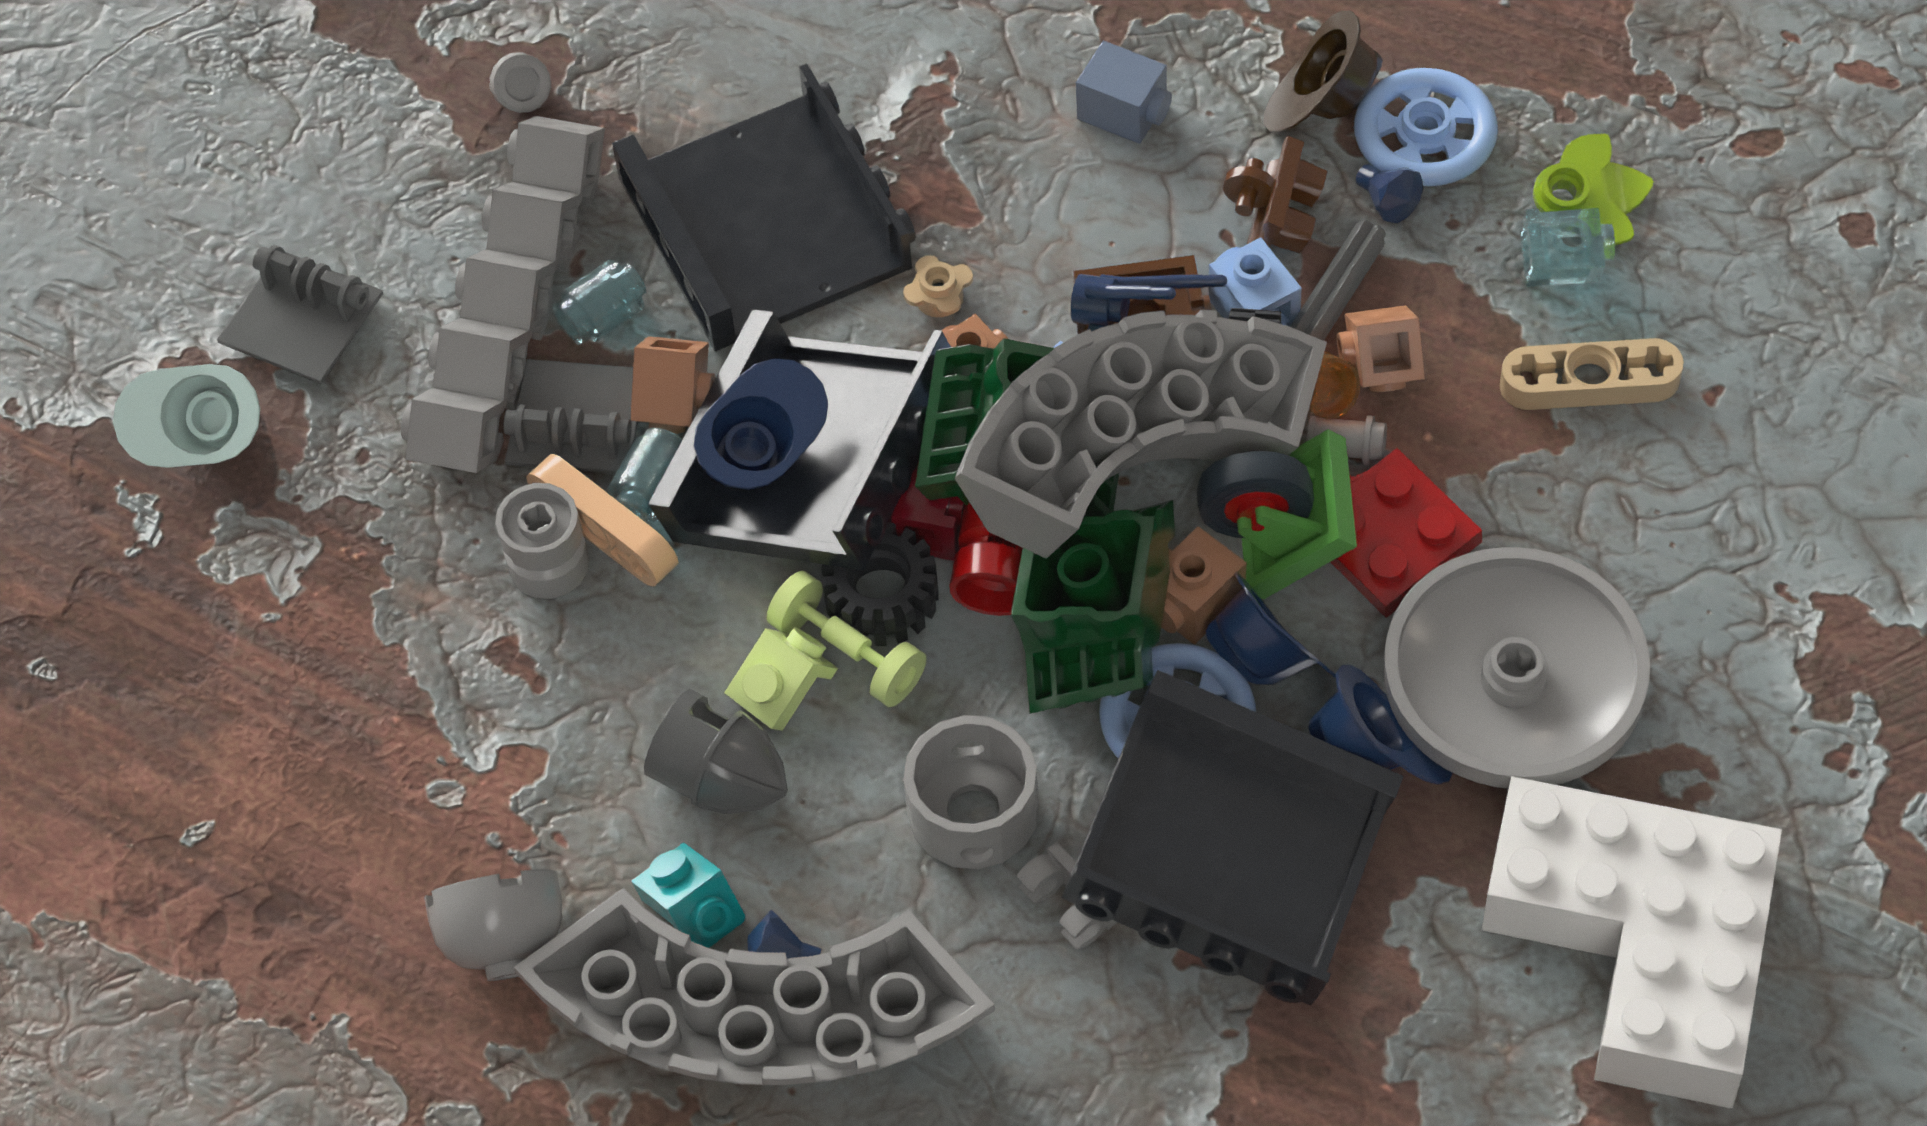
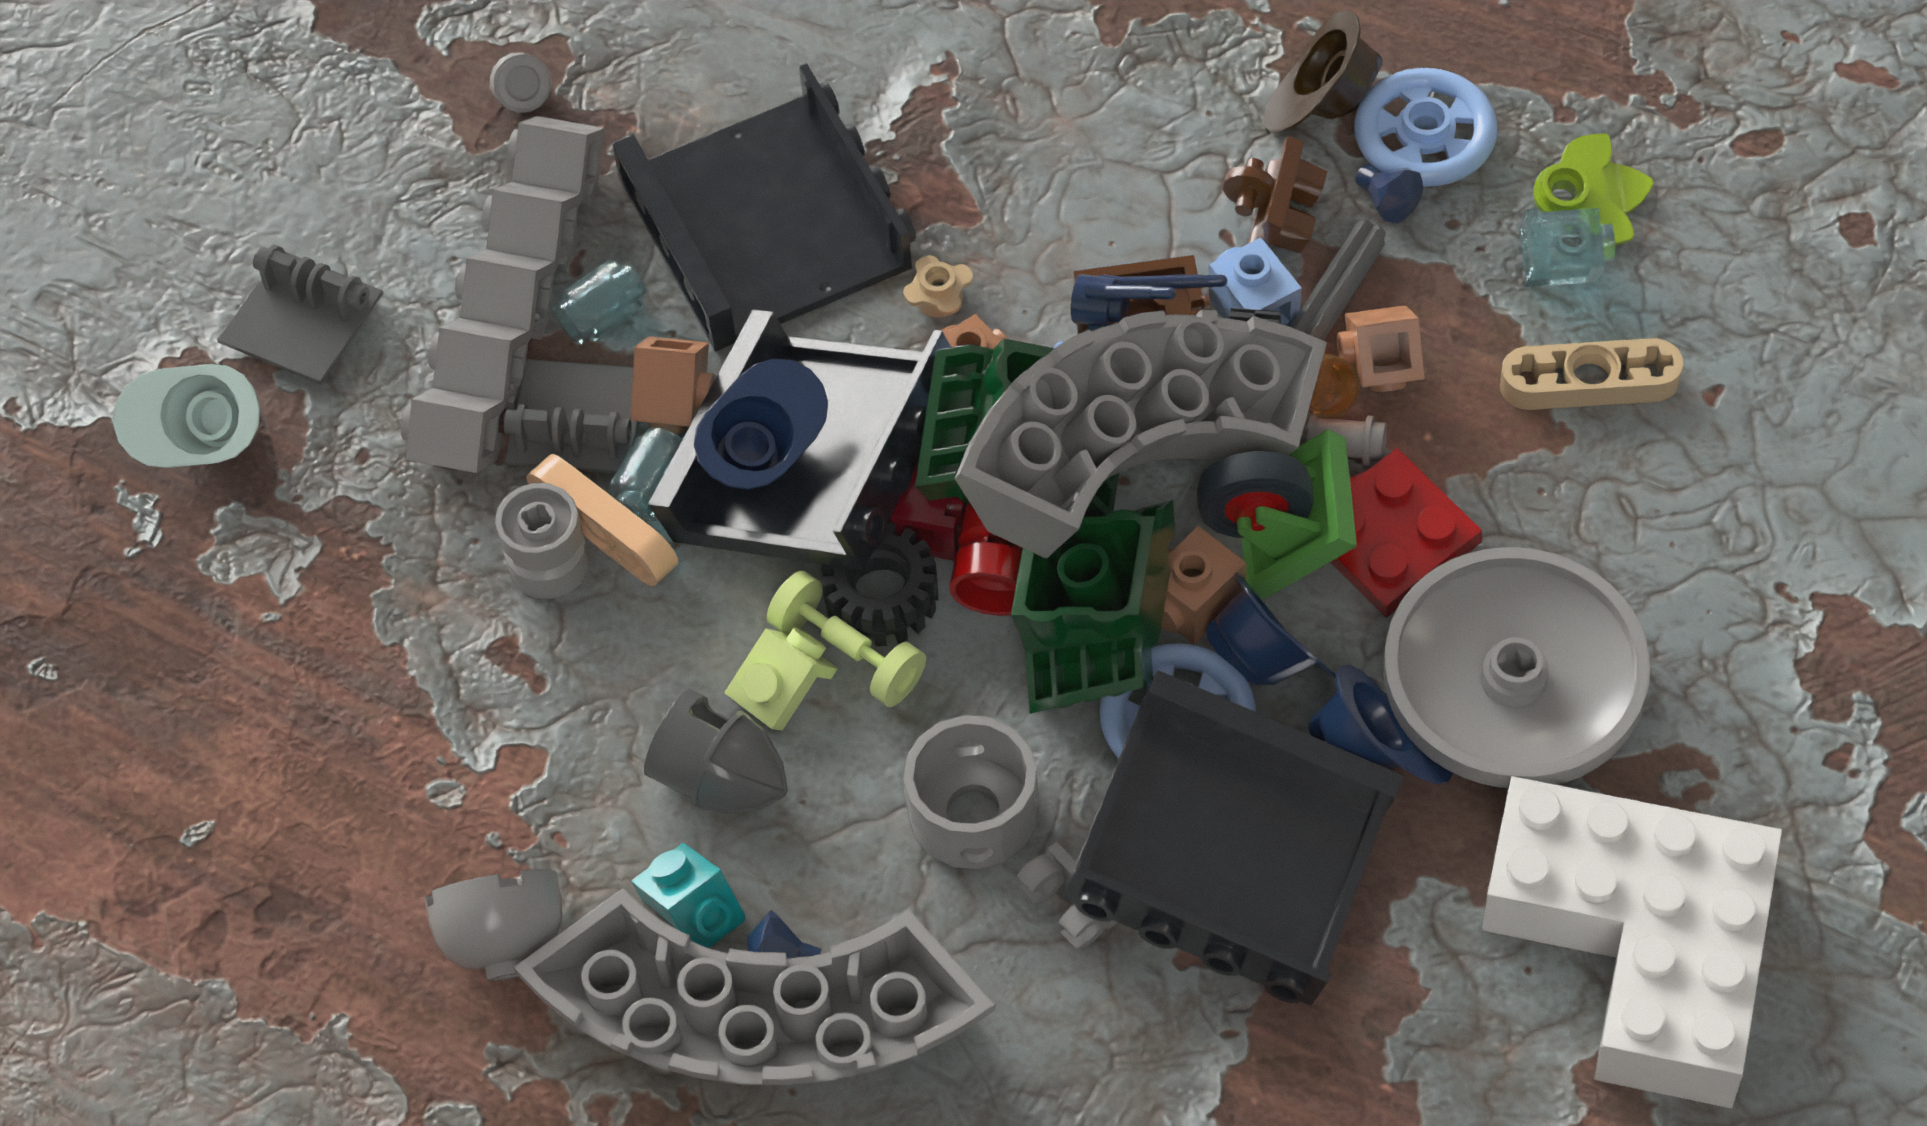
sand blue brick [1076,41,1172,144] -> none

